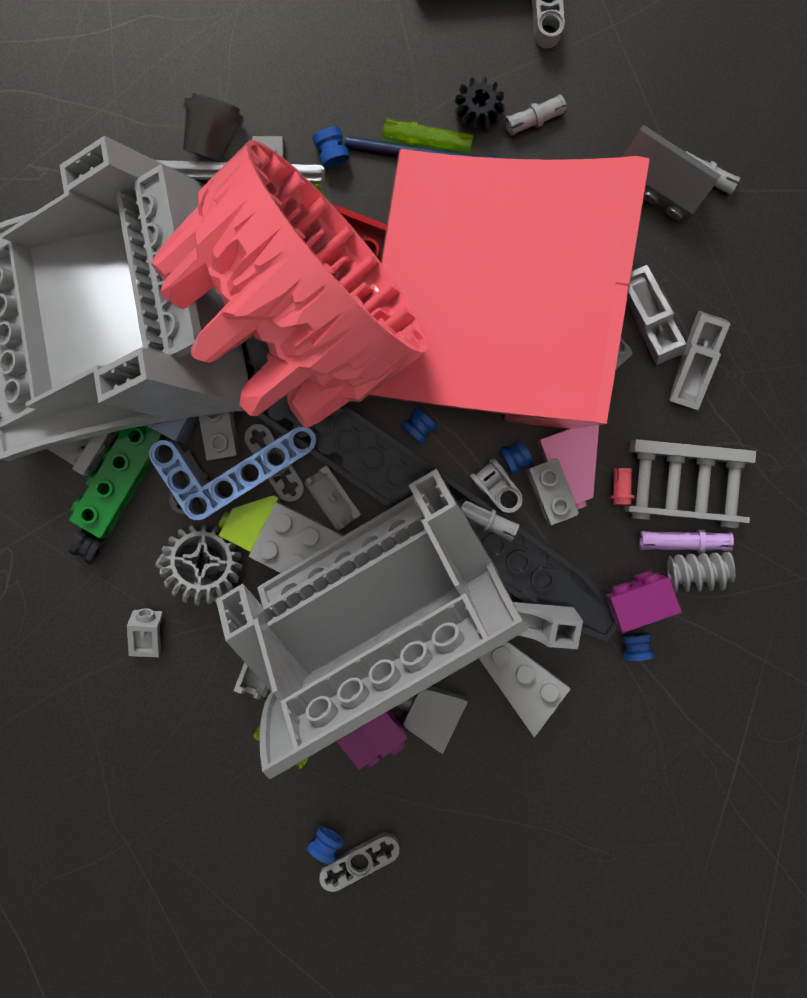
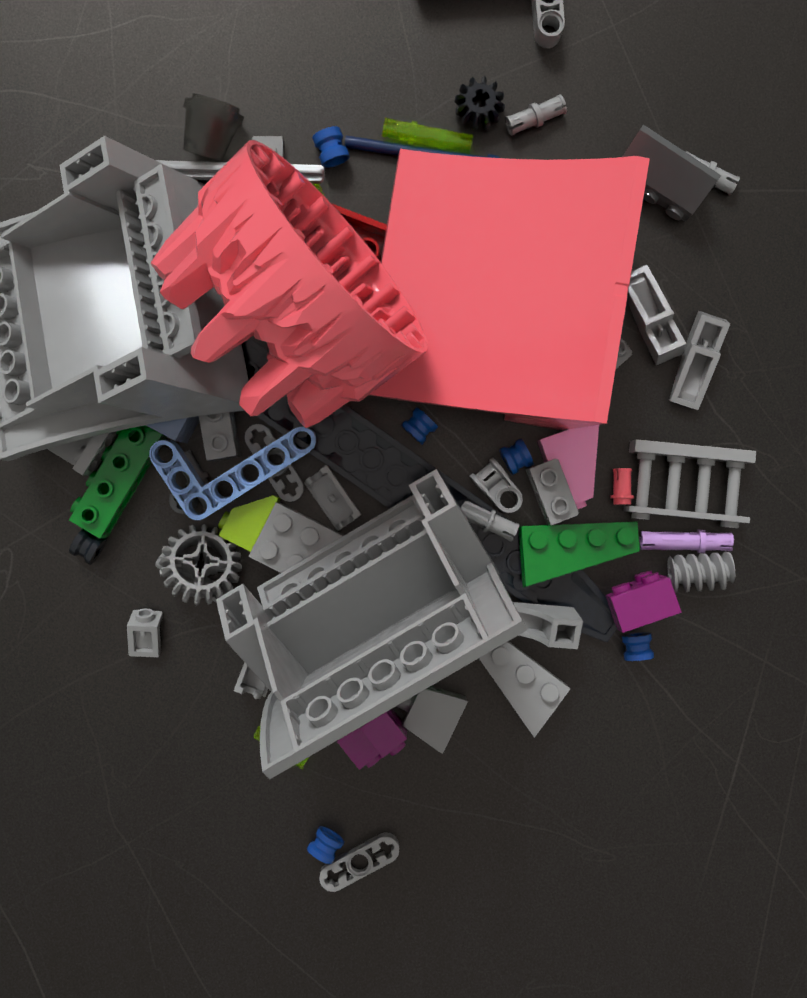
none -> green wing [519,522,640,587]

